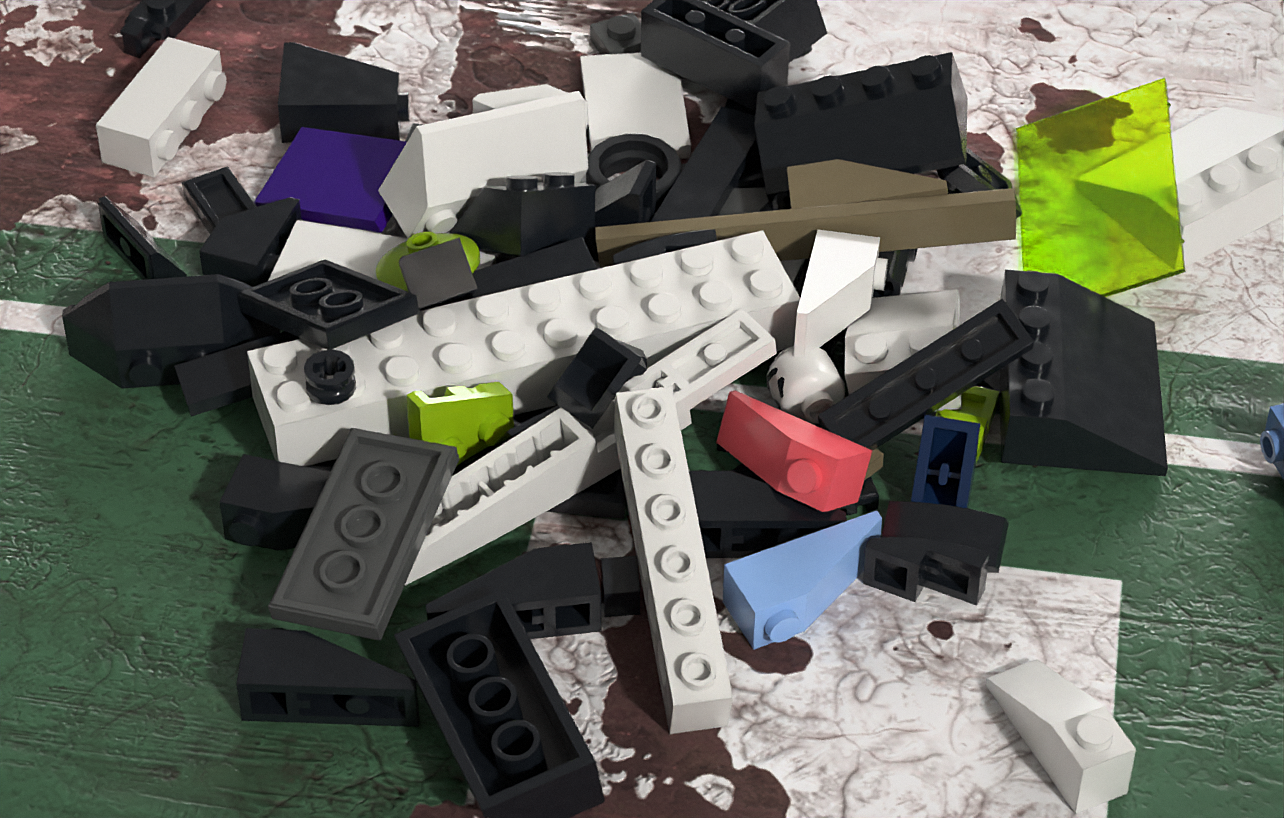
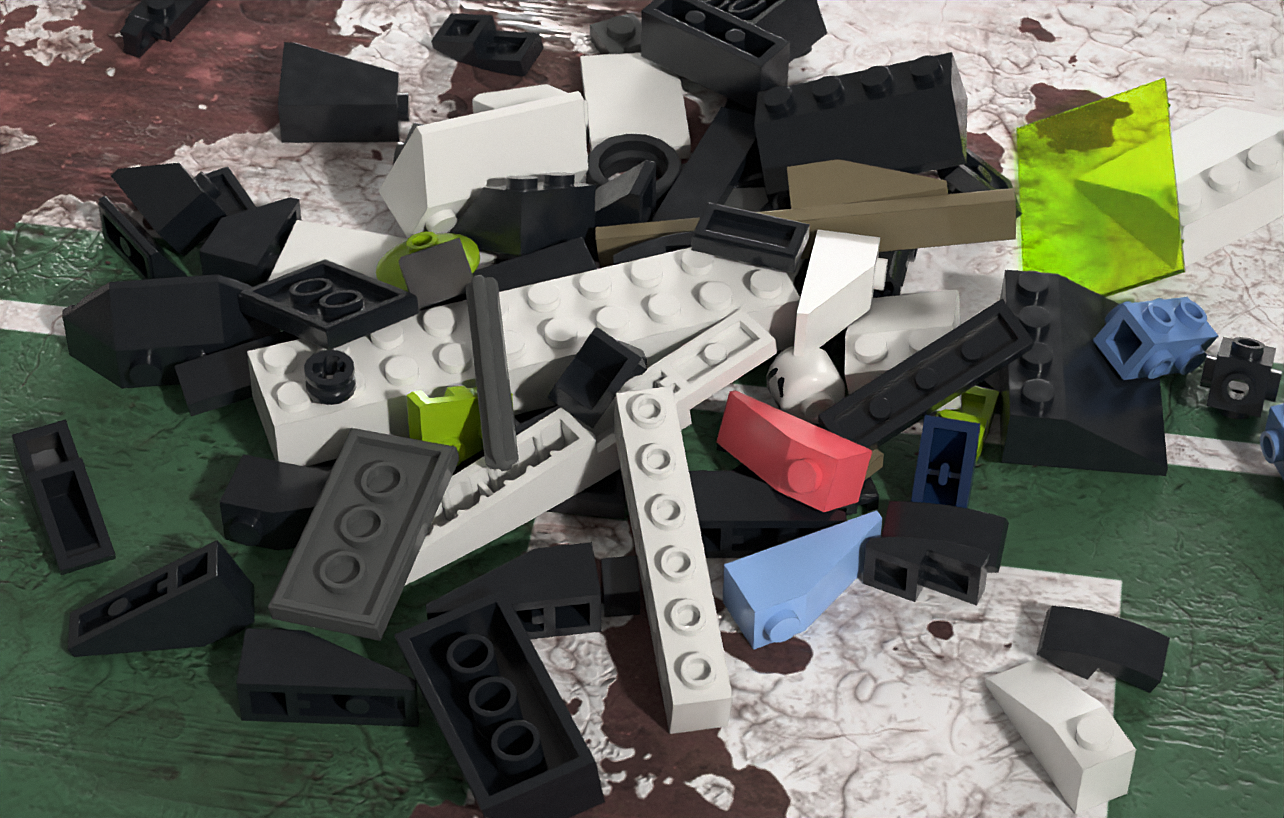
white brick [96,37,226,177] -> none
dark purple tile [254,127,407,233] -> none
none -> black slope [12,419,116,575]
none -> black slope [67,540,255,657]
none -> black slope [111,163,229,257]
none -> black slope [431,13,544,77]
none -> dark grey axle [466,275,519,471]
none -> black tile [691,202,810,273]
none -> black slope [1036,606,1170,693]
none -> medium blue brick [1093,297,1219,380]
none -> black brick [1200,337,1282,419]

